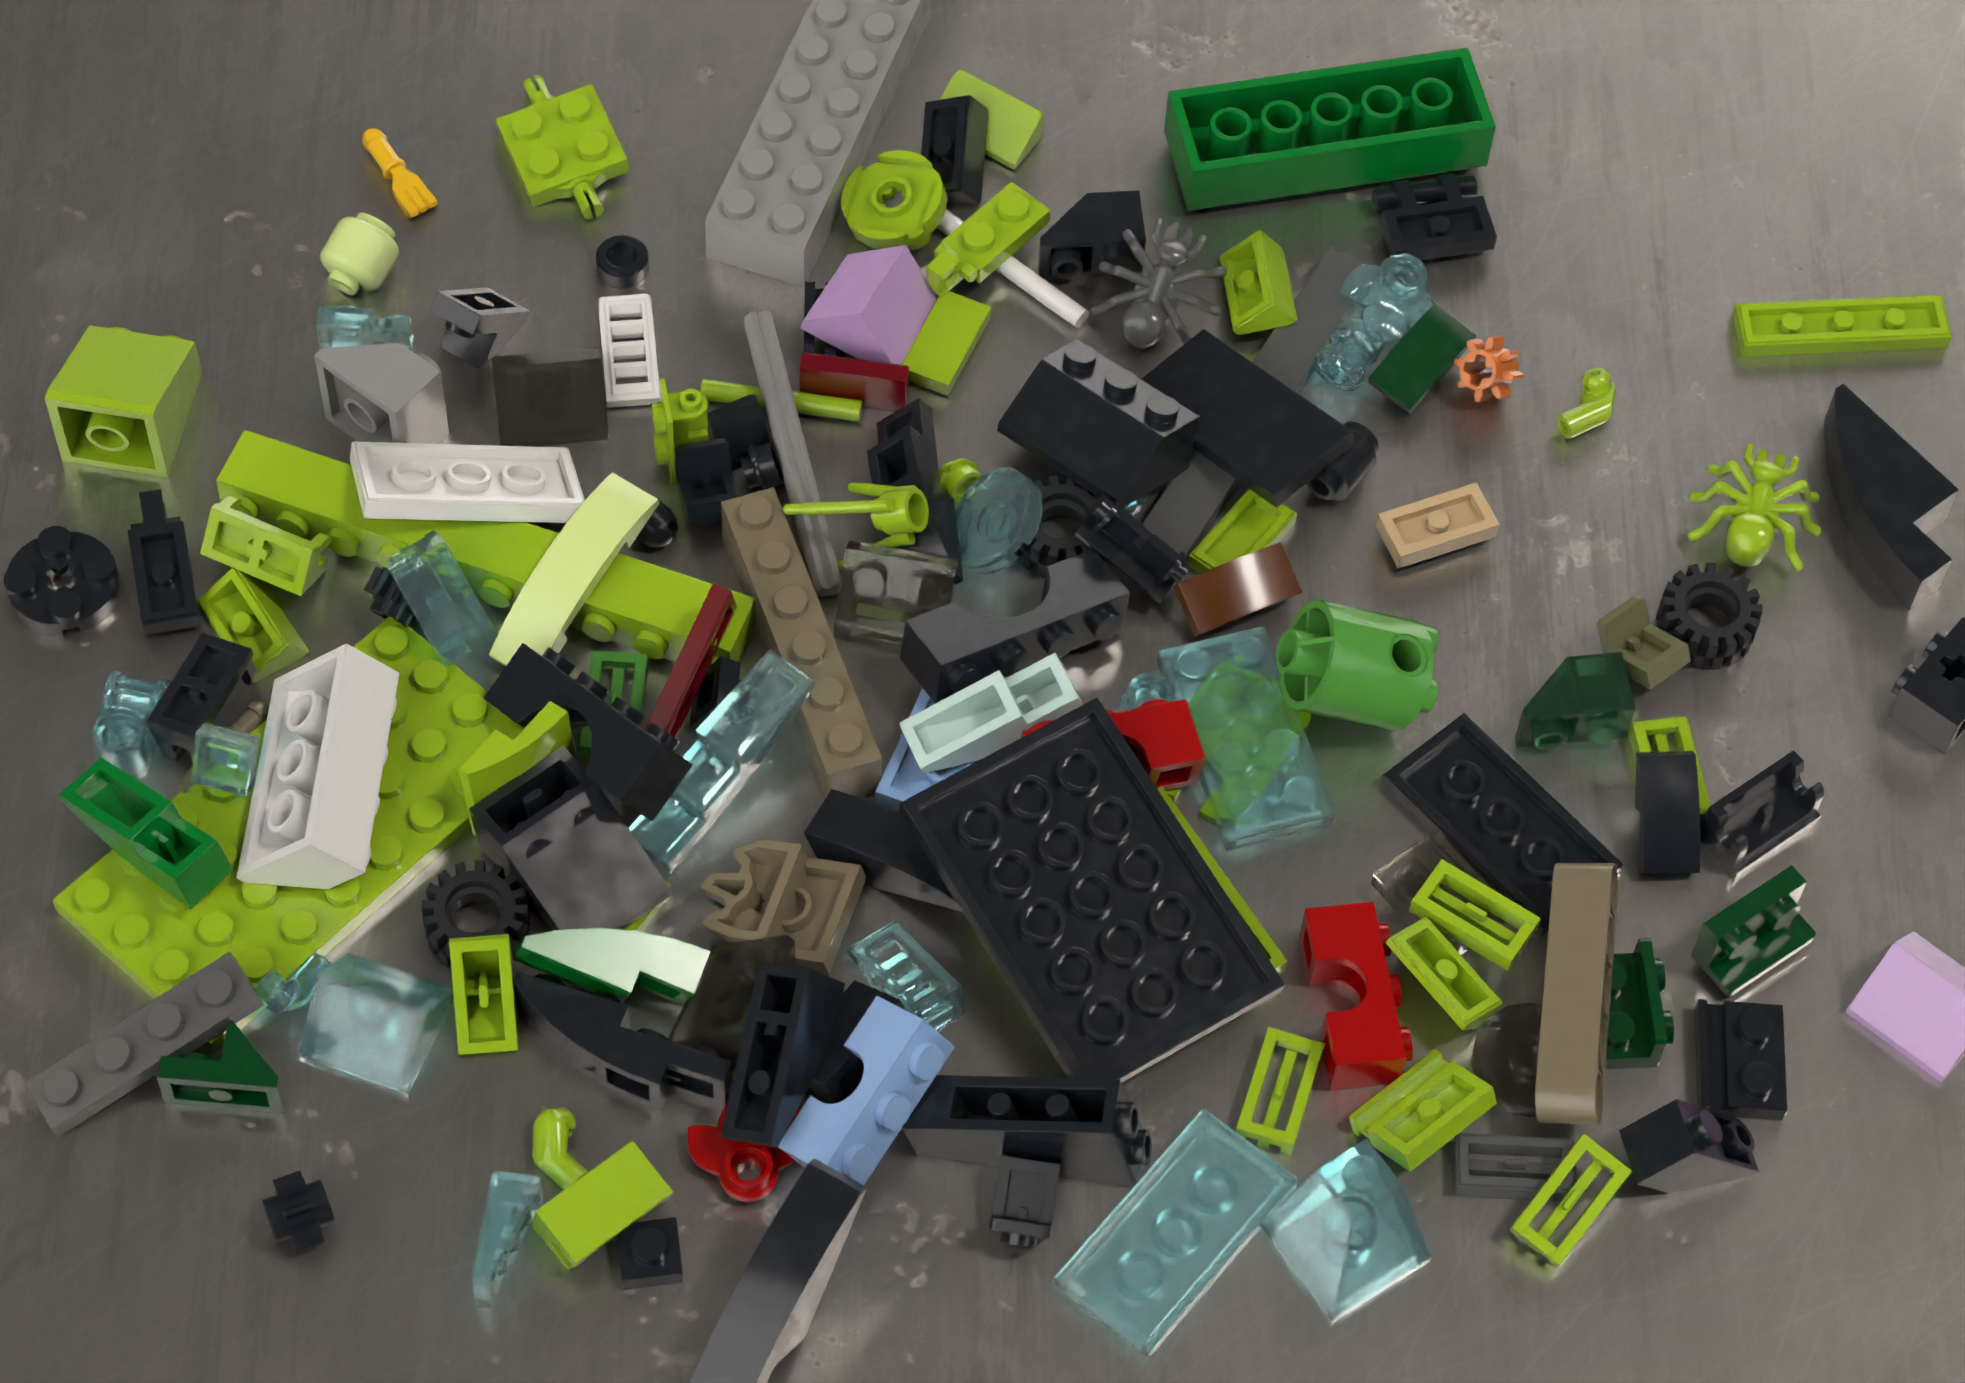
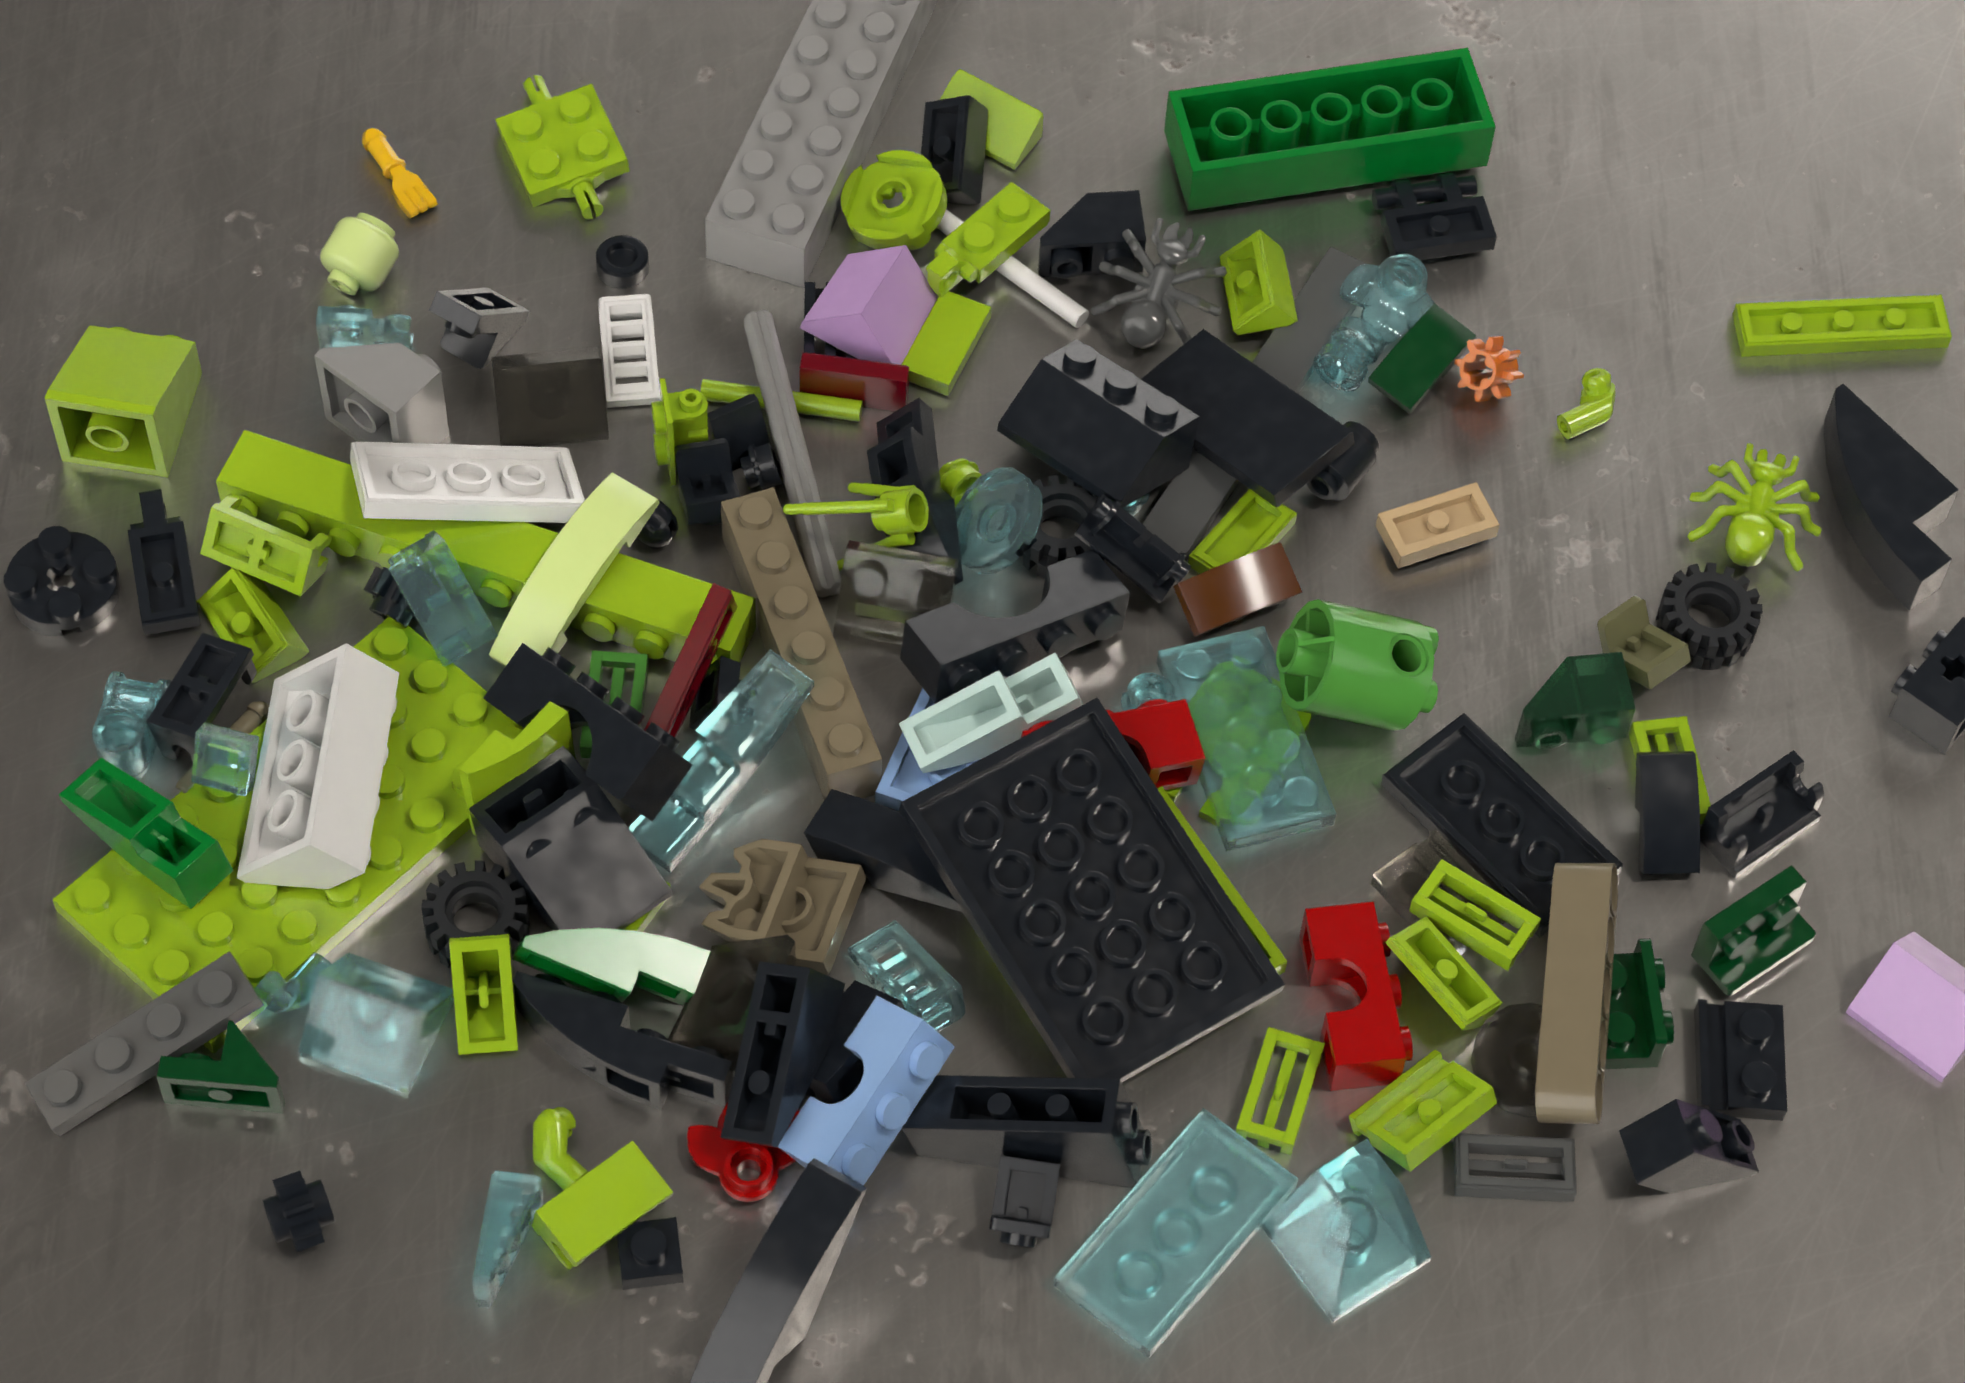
lime tile [1509,1134,1632,1267] -> none

